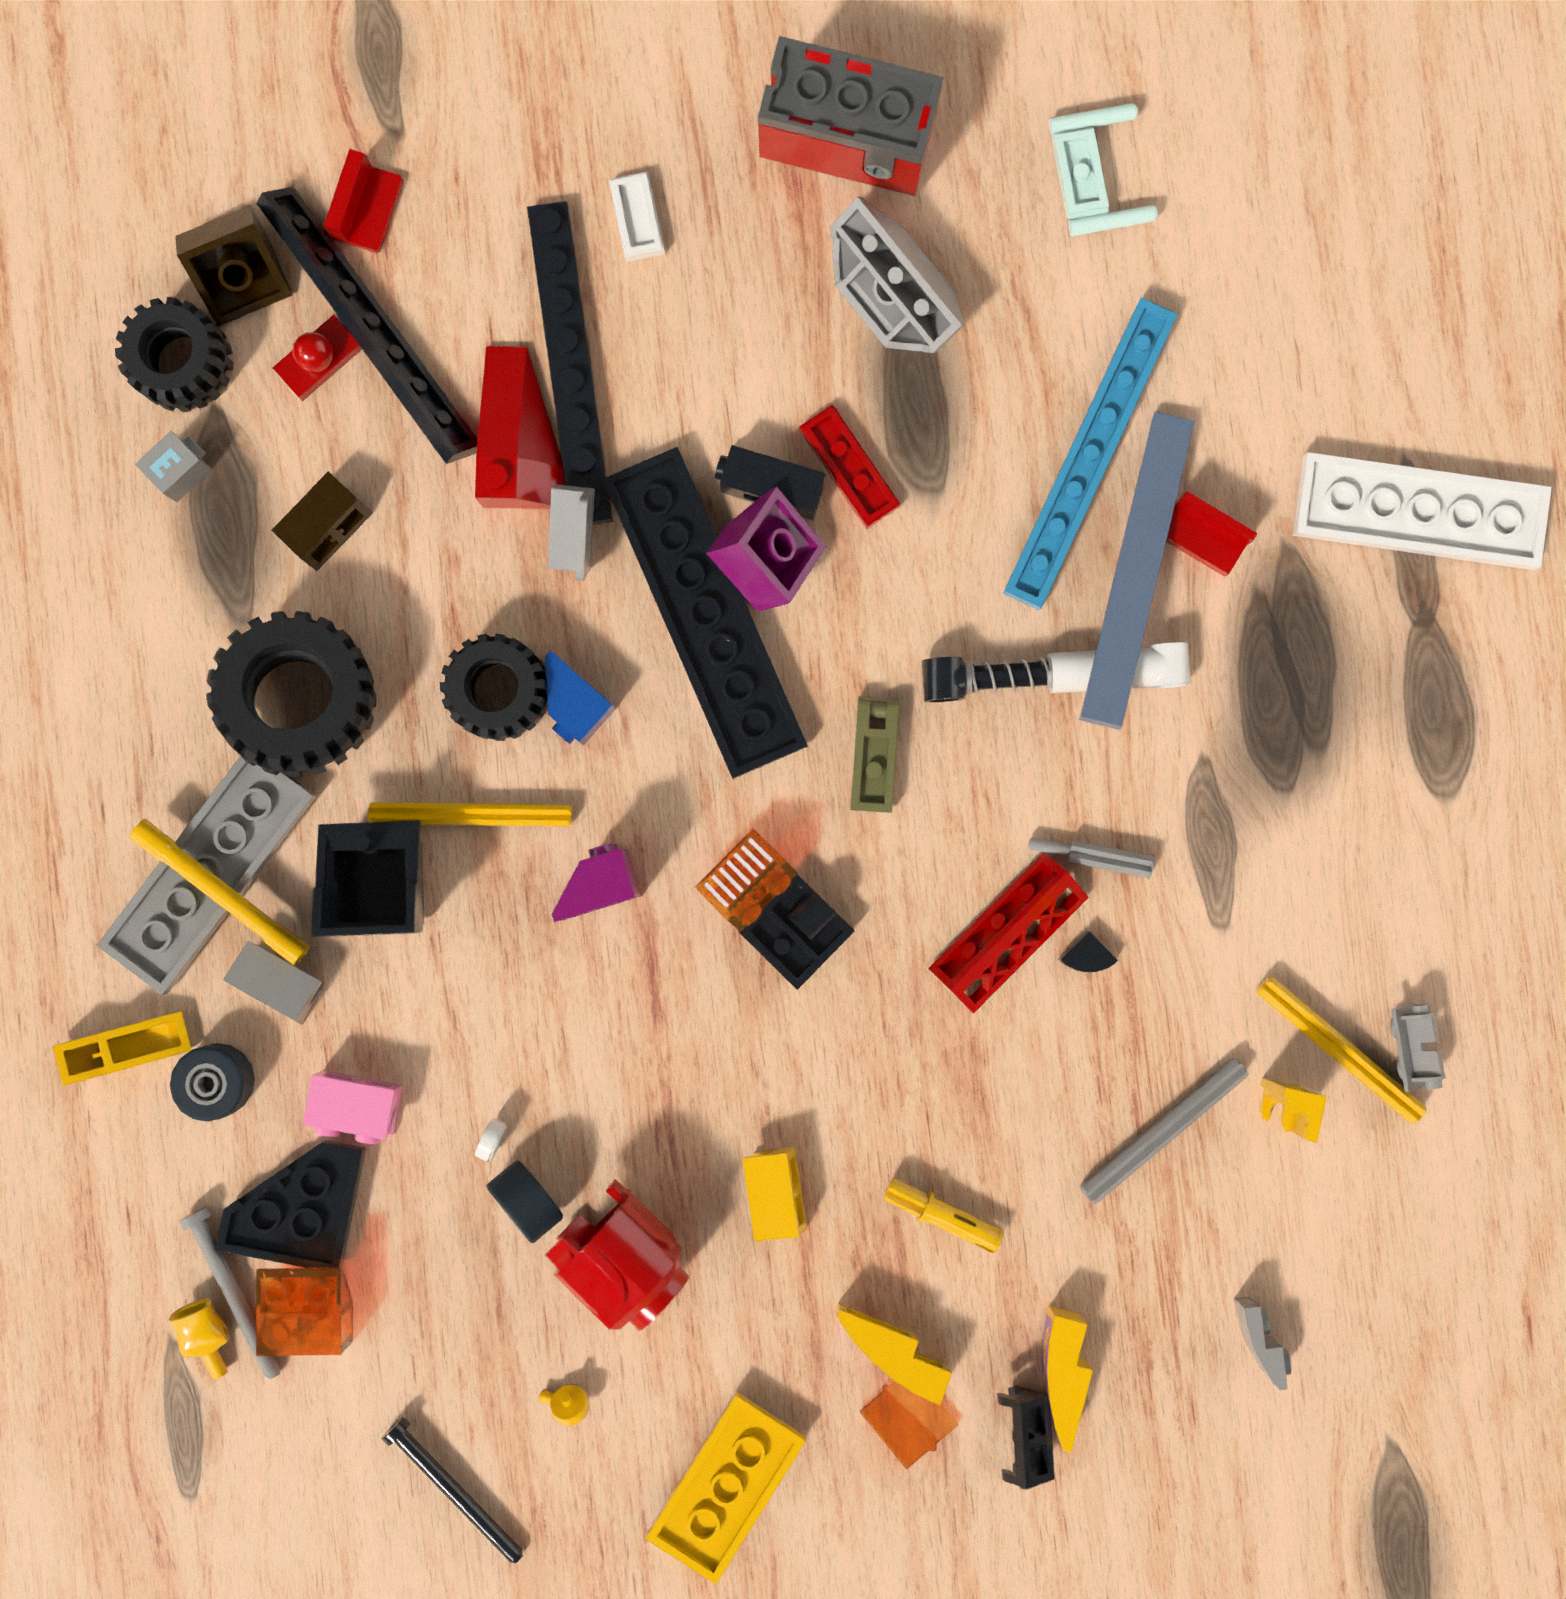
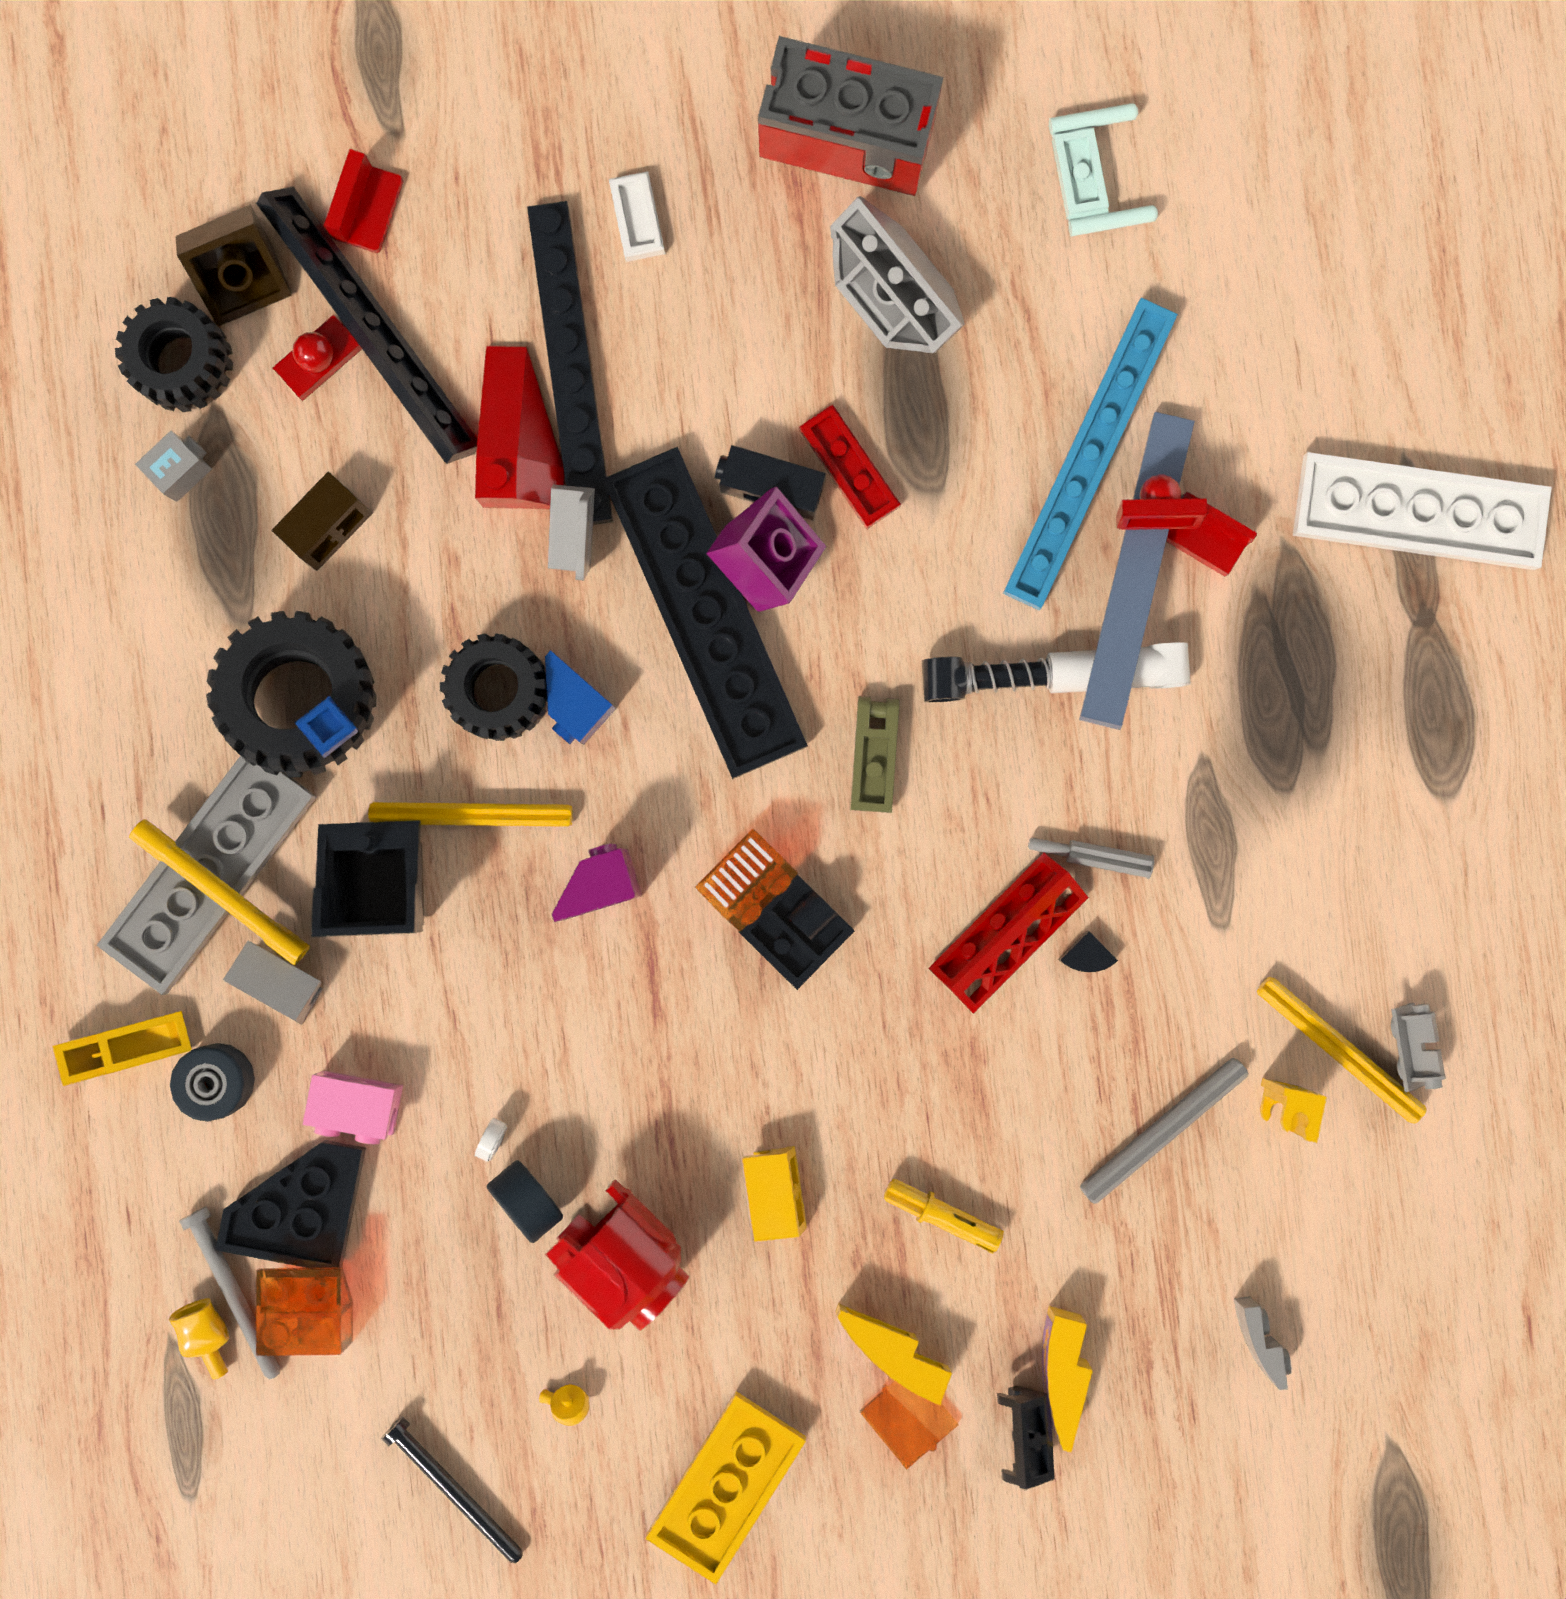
none -> blue tile [295,696,358,758]
none -> red tile [1116,474,1208,530]

